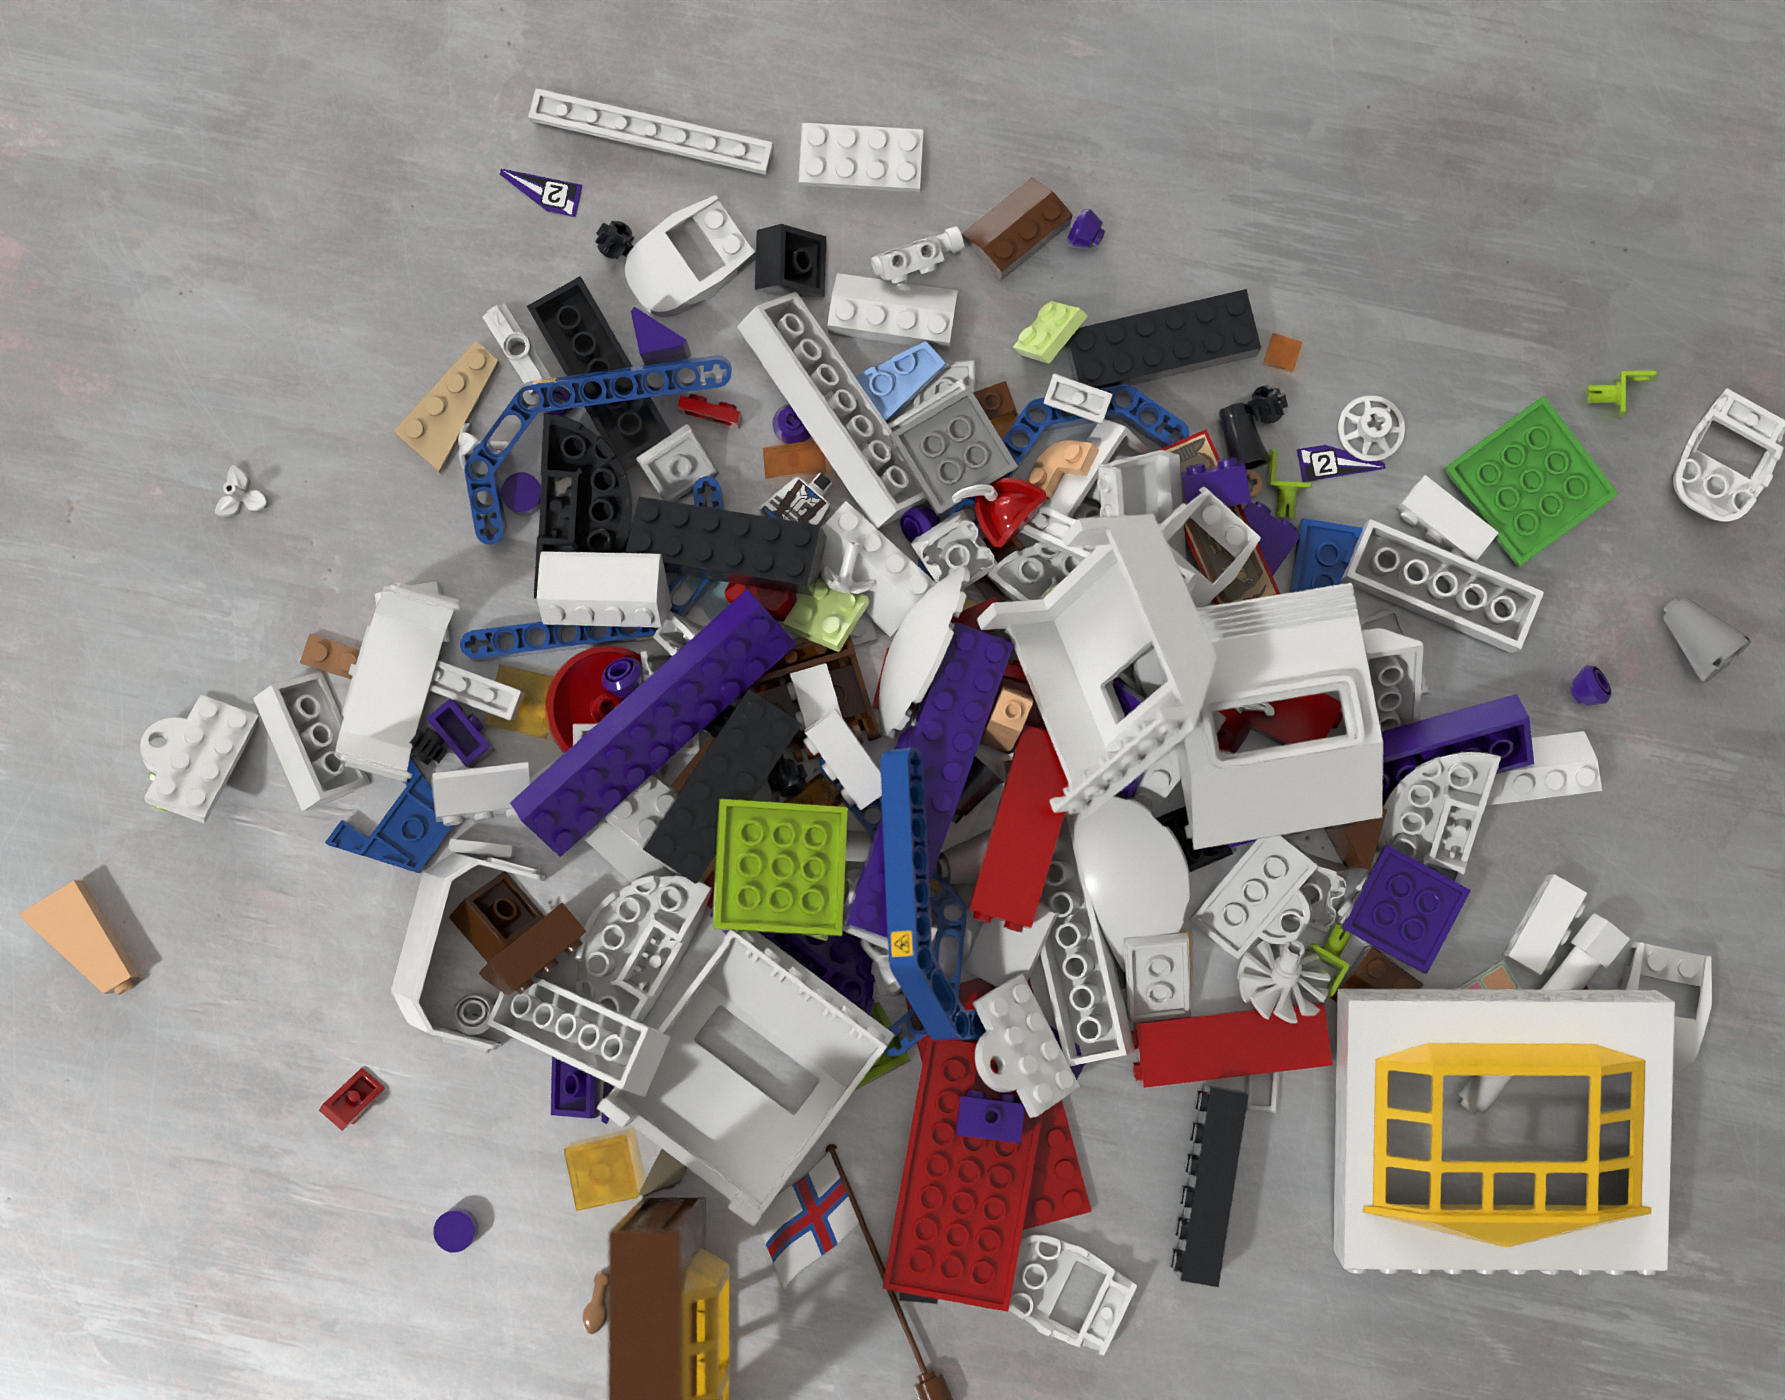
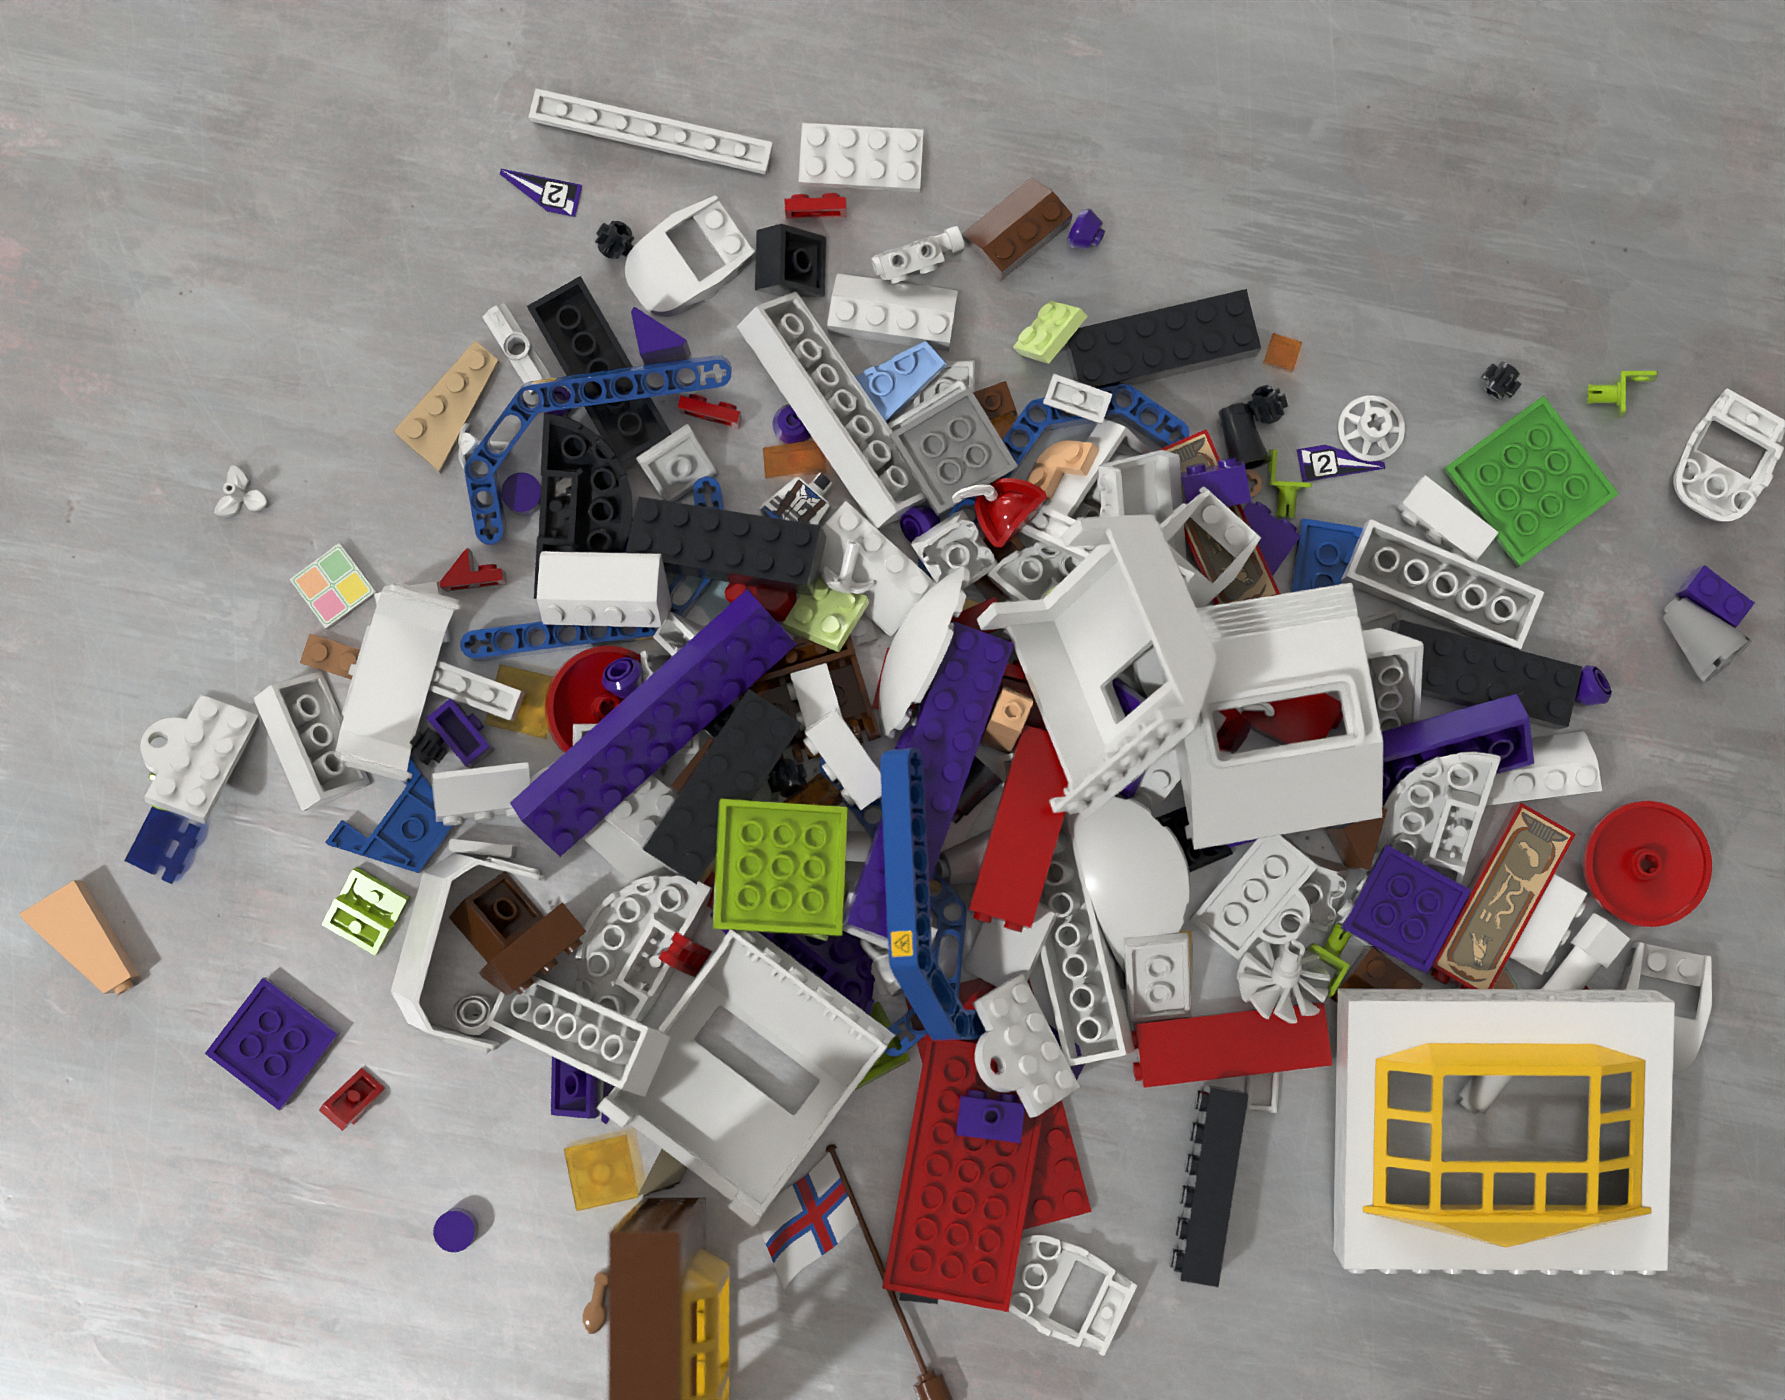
none -> clear blue plate [124,806,201,884]
none -> dark purple plate [205,977,340,1111]
none -> tile [289,543,377,630]
none -> slope [322,867,410,956]
none -> red slope [440,548,507,592]
none -> red plate [658,931,712,977]
none -> red plate [784,193,847,219]
none -> black brick [1391,620,1582,730]
none -> brick [1429,803,1576,989]
none -> black gear [1481,362,1522,400]
none -> red dish [1583,801,1712,927]
none -> dark purple brick [1675,565,1755,628]

